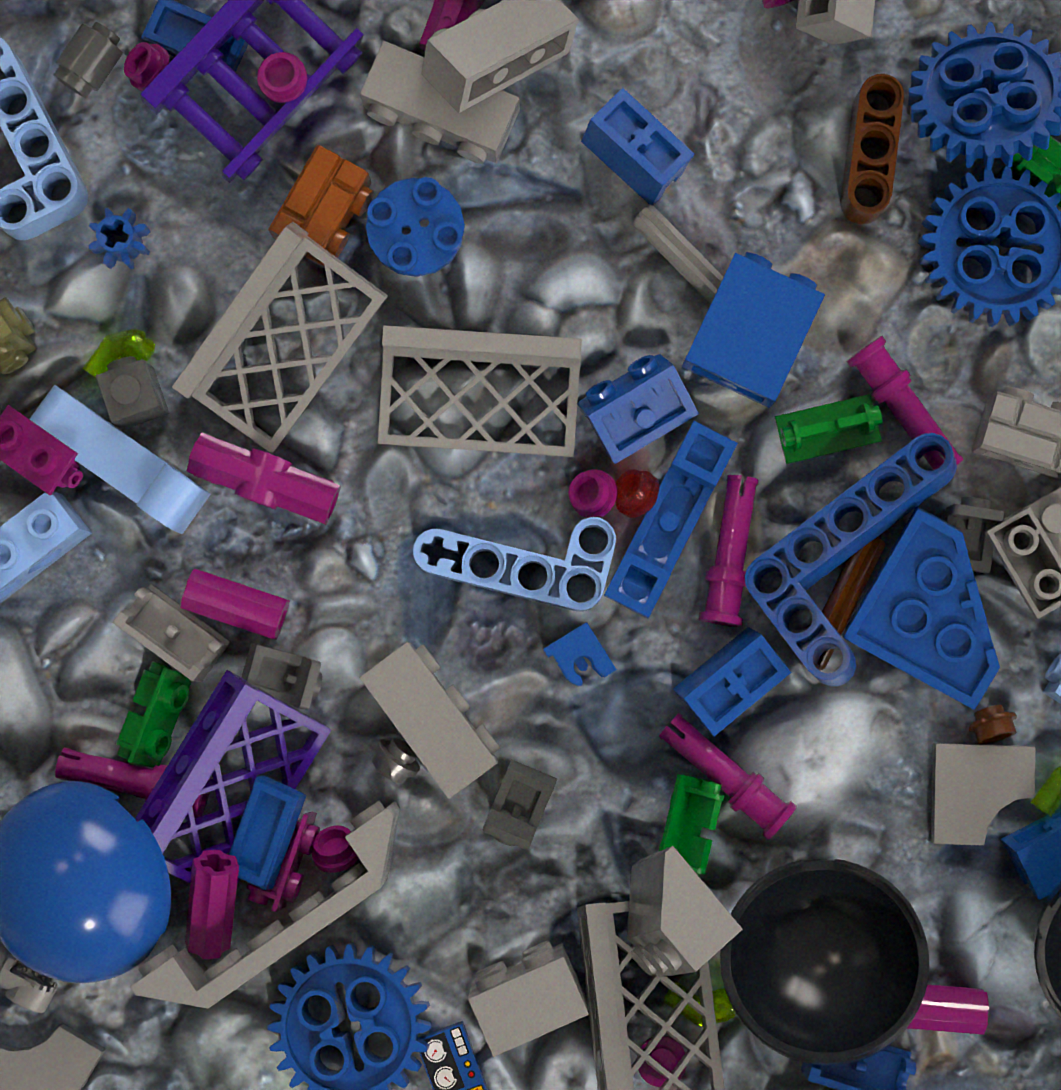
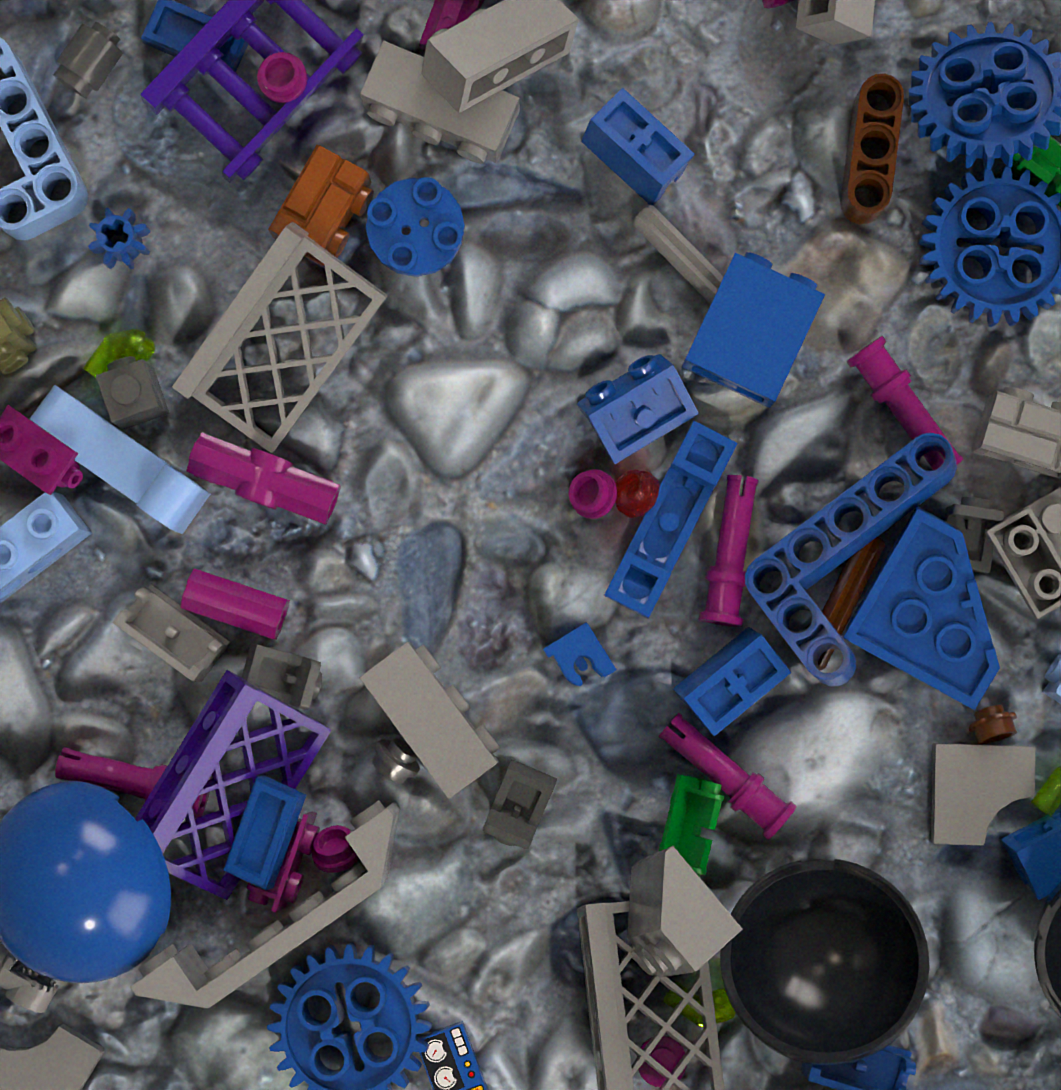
green hinge [115,661,192,767] -> none
magenta plate [124,42,169,91] -> none
magenta axle [185,850,239,959] -> none
light grey fence [378,326,582,457] -> none
light blue beam [413,517,616,612] -> none
light grey piece [468,941,589,1057] -> none
green hinge [775,394,883,464] -> none
magenta axle [907,984,989,1035] -> none

